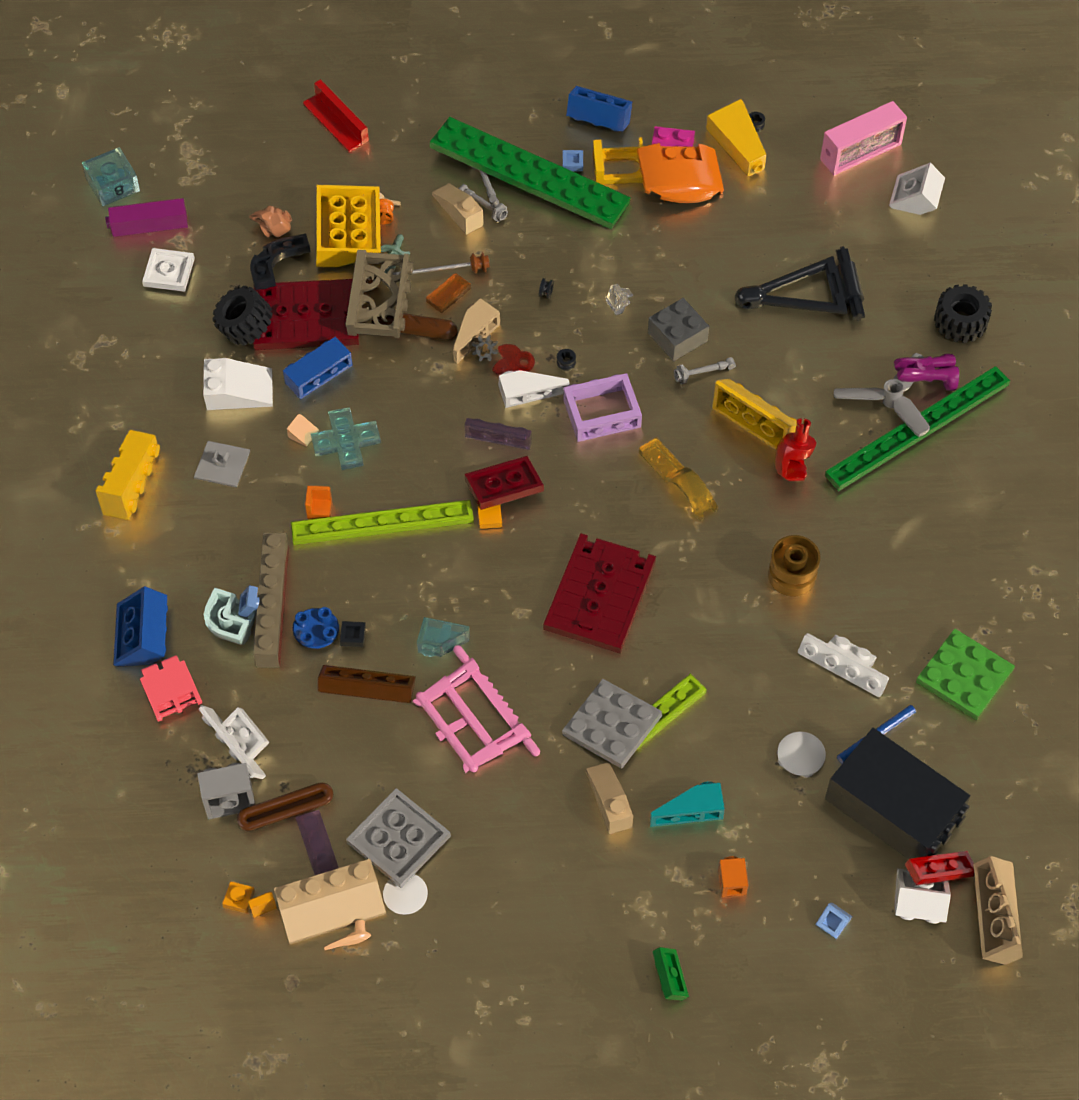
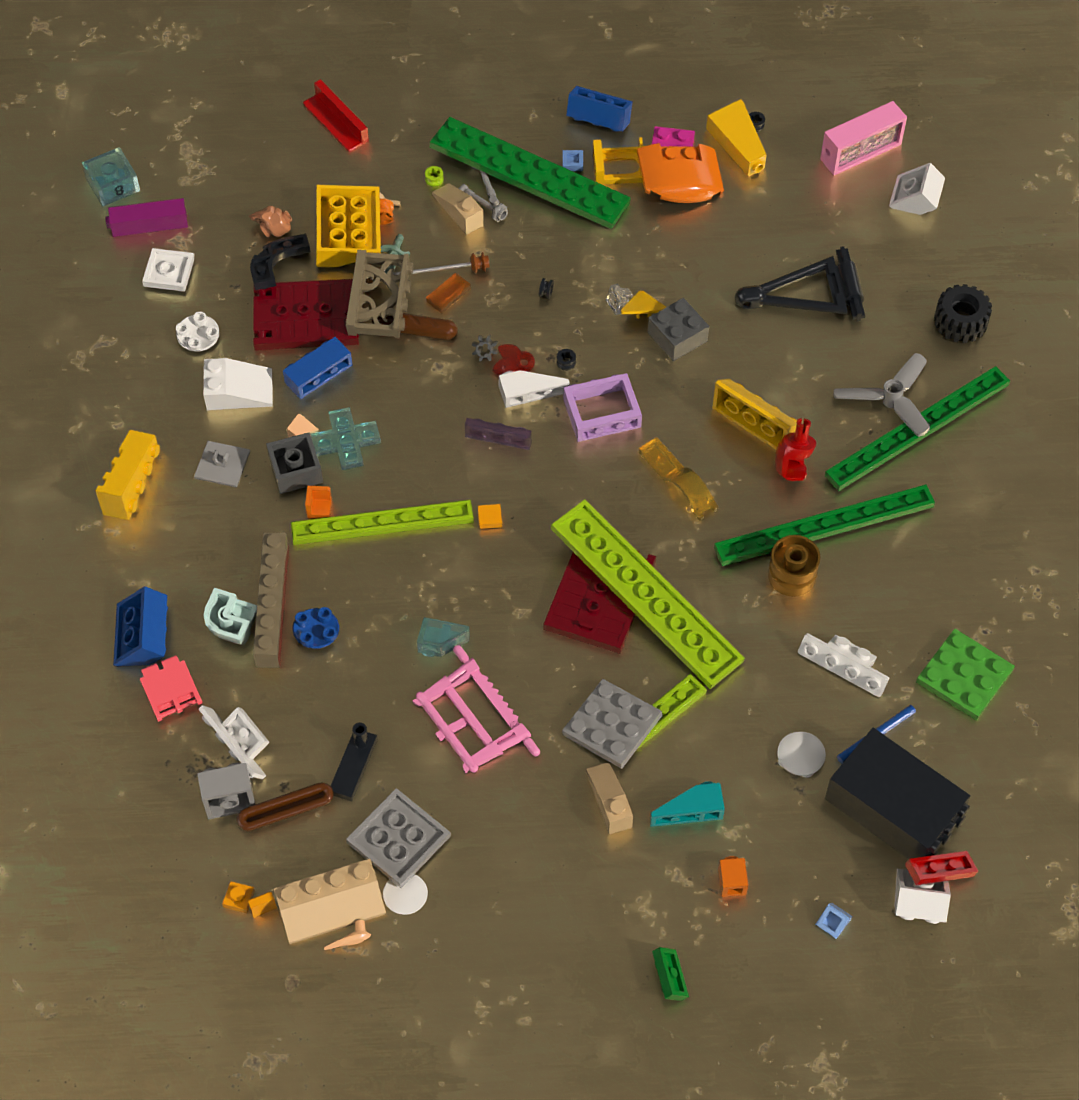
black tyre [212,286,272,346] -> none
medium blue plate [238,585,260,617] -> none
plate [296,810,339,875] -> none
reddish brown slope [318,665,416,703] -> none
black plate [340,621,366,647] -> none
tan slope [453,298,500,364] -> none
dark red plate [465,456,544,510] -> none
light grey piece [674,357,736,384] -> none
magenta piece [894,354,959,391] -> none
tan wedge [973,856,1023,965] -> none
none -> white dish [176,312,219,351]
none -> dark grey brick [266,432,323,494]
none -> black piece [331,722,378,801]
none -> lime bush [425,166,444,187]
none -> lime plate [551,499,745,689]
none -> yellow piece [621,290,666,319]
none -> green plate [714,484,935,566]

